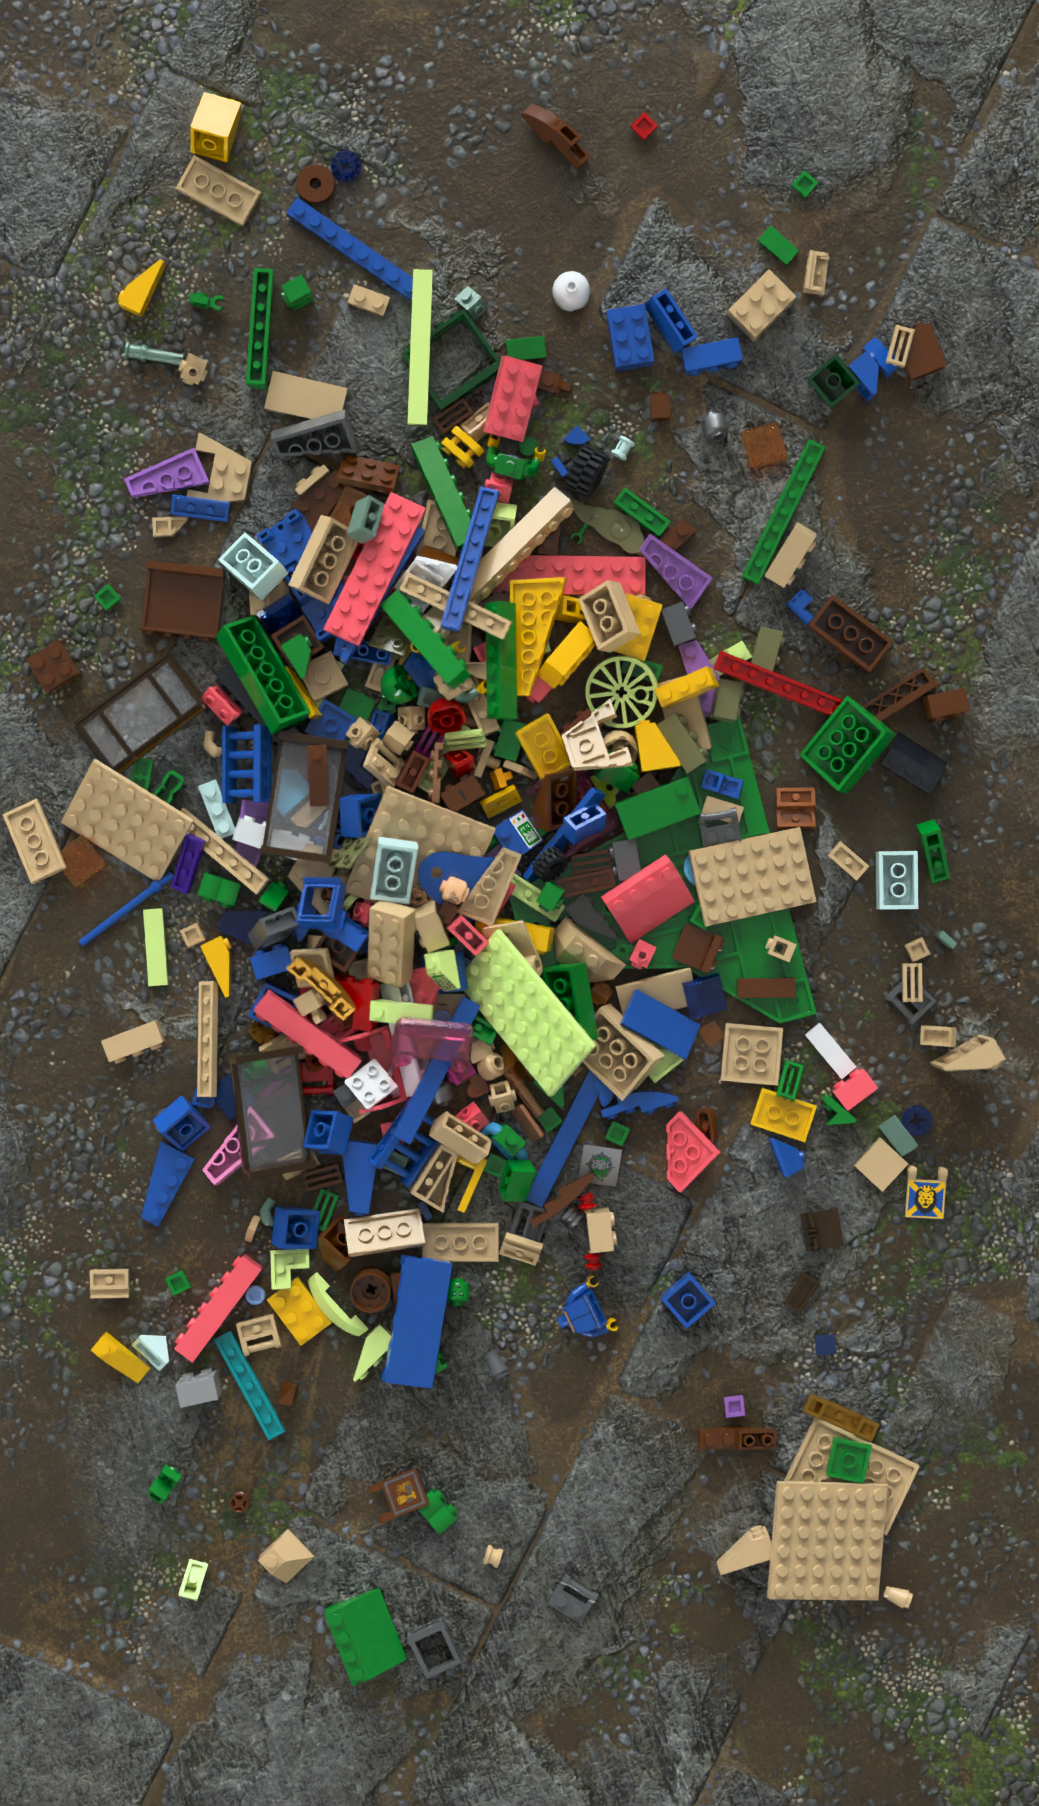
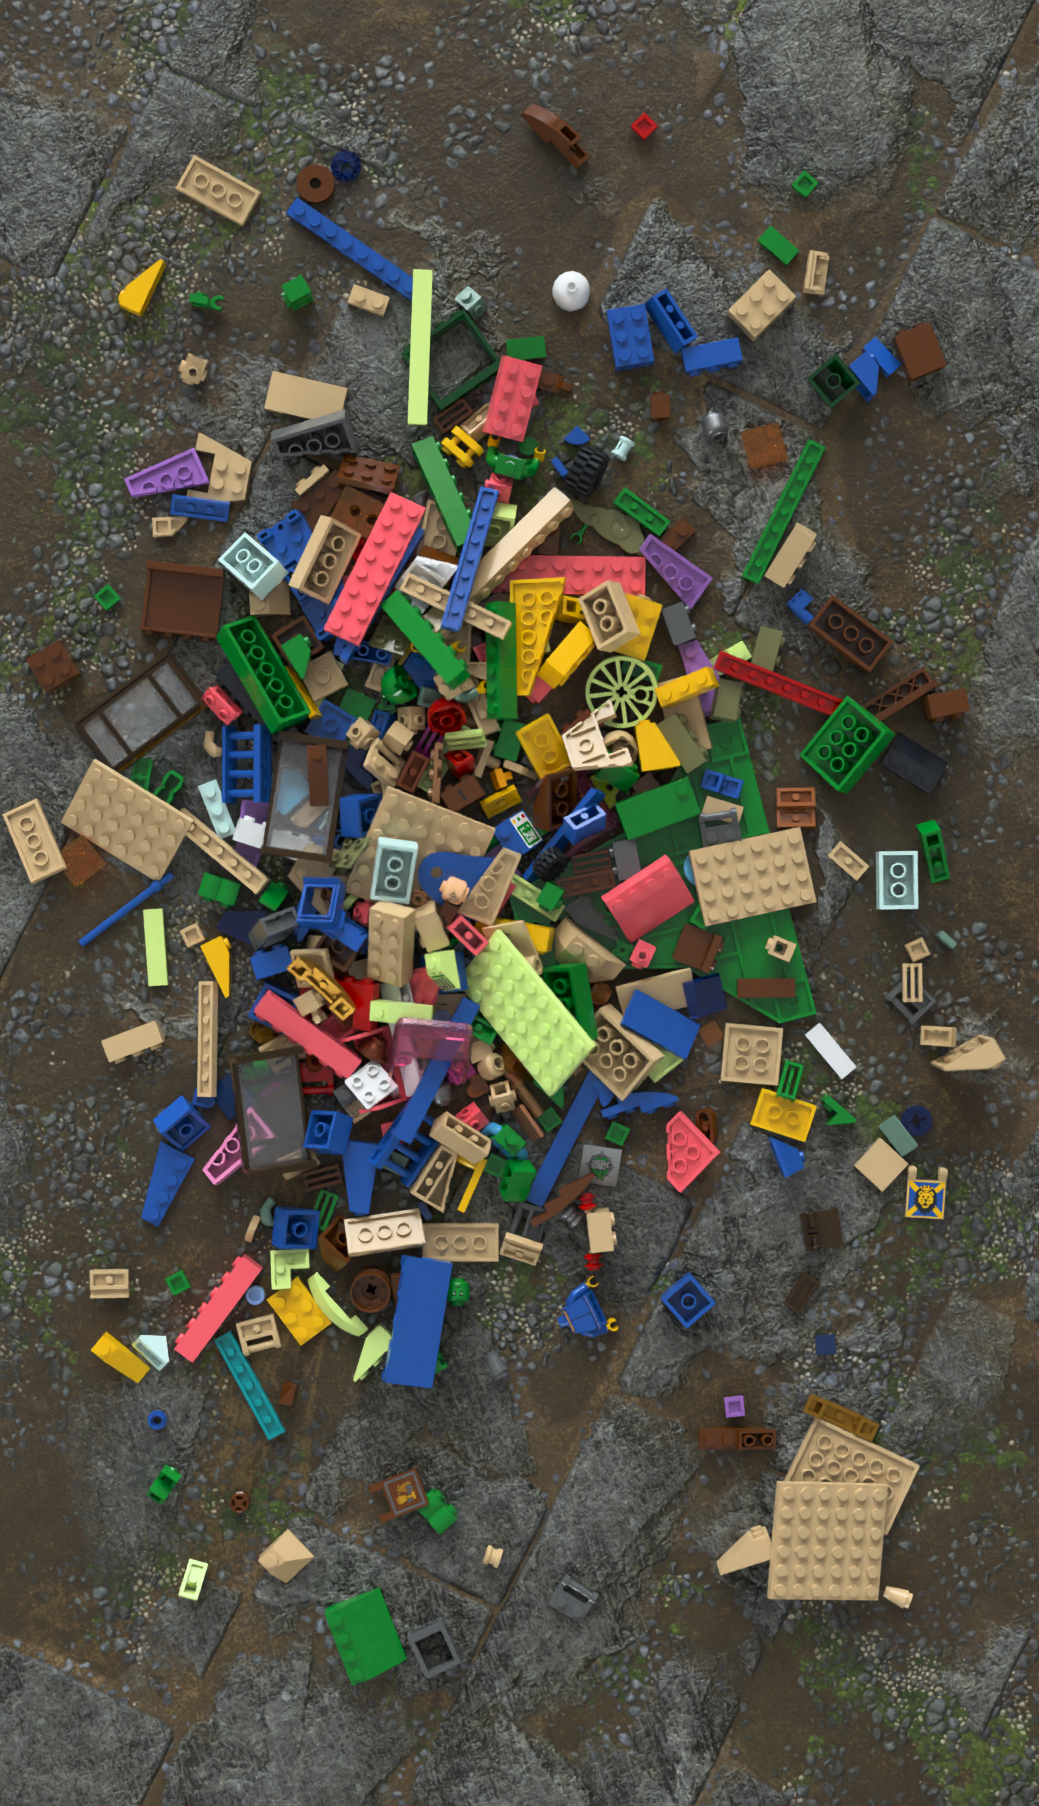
sand green pin [124,341,184,365] -> none
dark purple tile [171,833,206,894] -> none
light grey brick [175,1368,222,1408] -> none
yellow slope [190,92,241,163] -> none
green brick [246,268,275,389] -> none
clear blue tile [256,593,303,635] -> none
sand green brick [347,495,385,544] -> none
green plate [825,1436,872,1484] -> none
coral brick [832,1068,878,1111] -> none
tan tile [885,325,915,368] -> none
none -> blue plate [147,1410,167,1430]
none -> copper piece [357,1034,388,1064]

